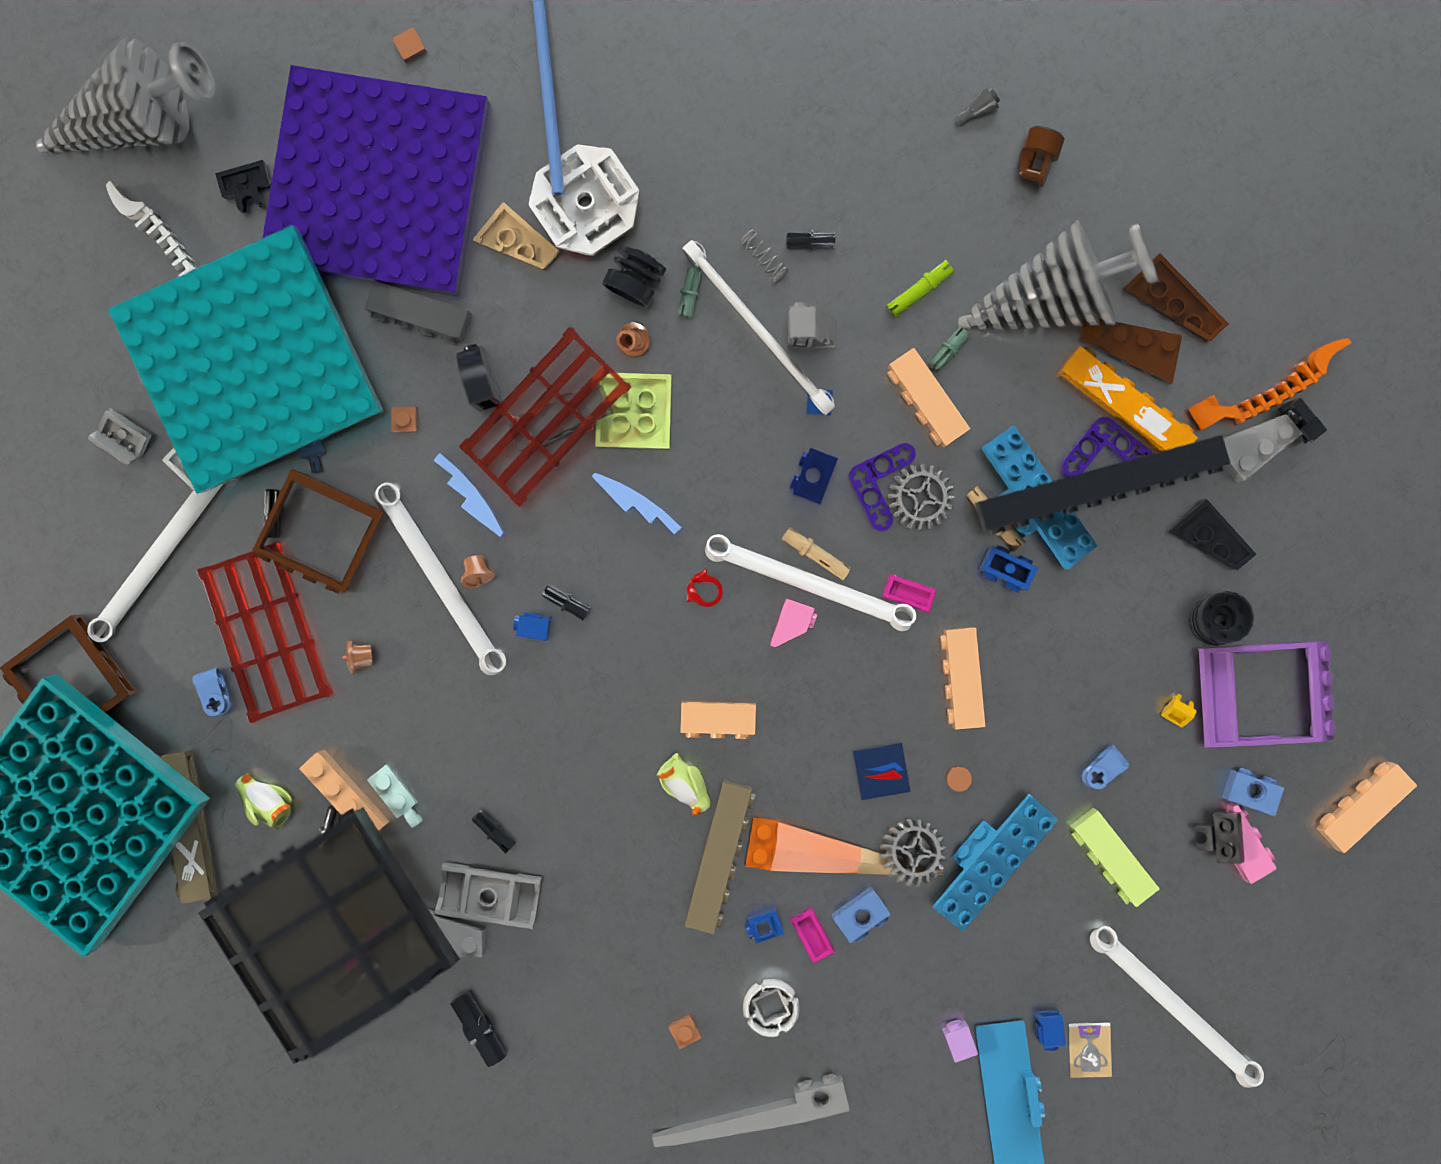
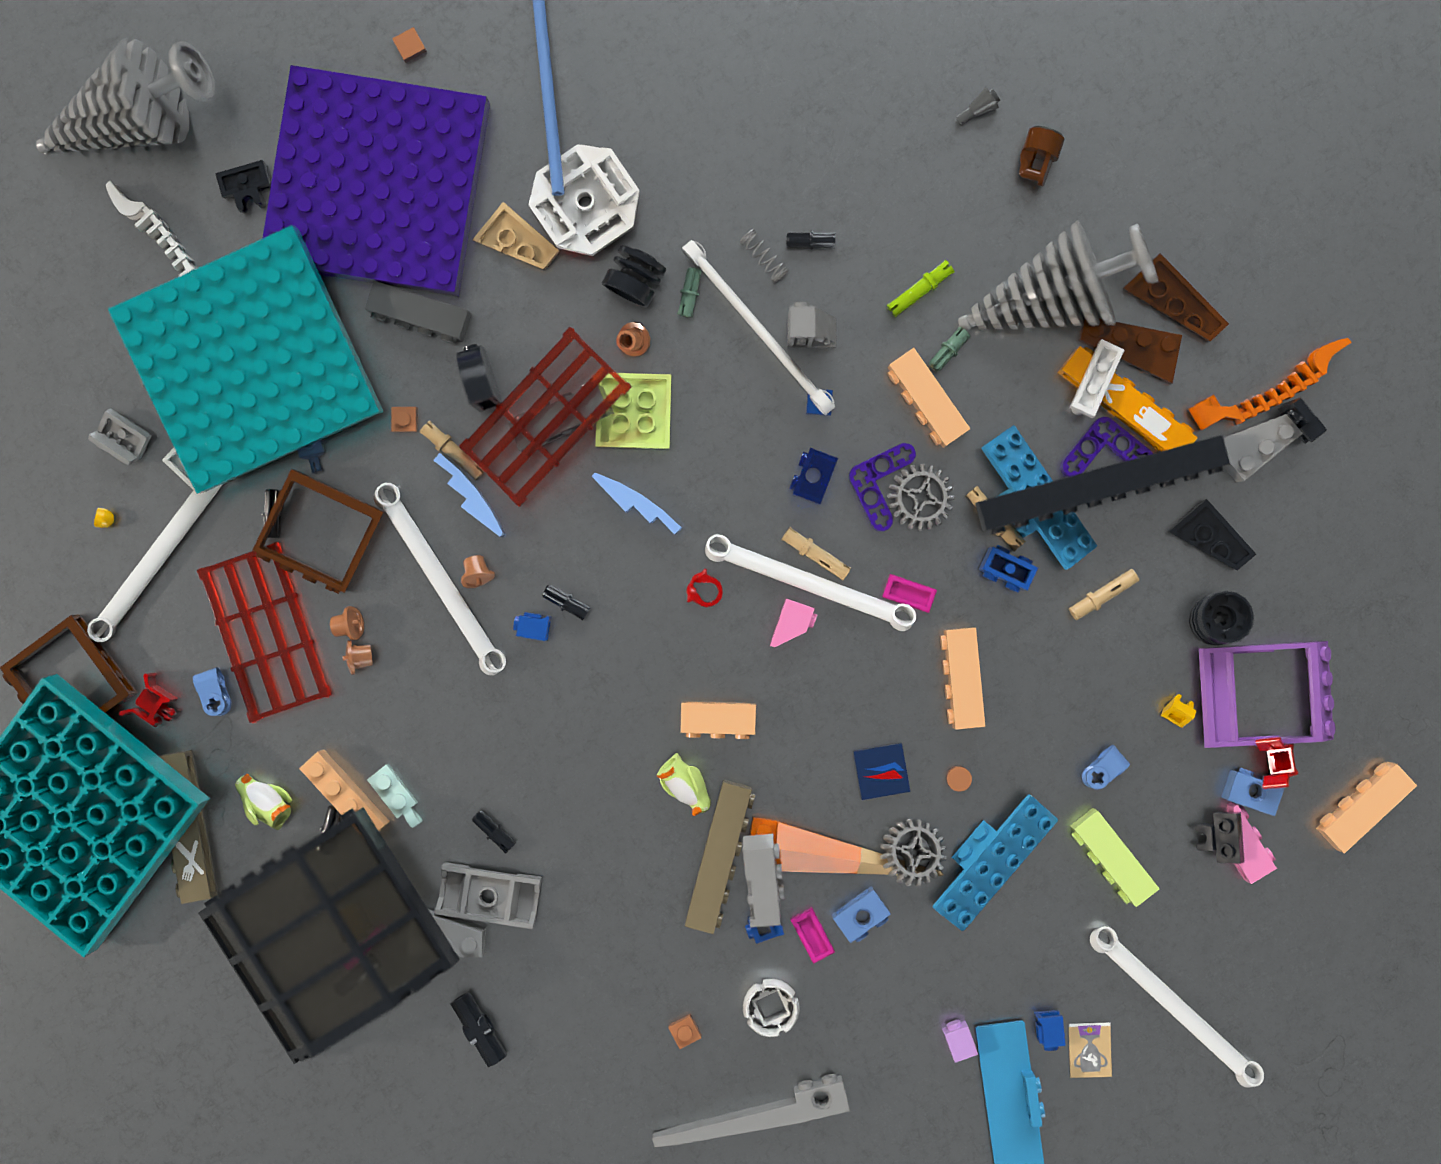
none -> yellow hinge [94,507,114,528]
none -> red piece [119,673,178,727]
none -> nougat piece [330,606,364,641]
none -> tan pin [420,421,486,481]
none -> light grey wedge [743,834,785,927]
none -> tan pin [1069,569,1140,620]
none -> white piece [1070,340,1124,418]
none -> red piece [1255,737,1299,789]

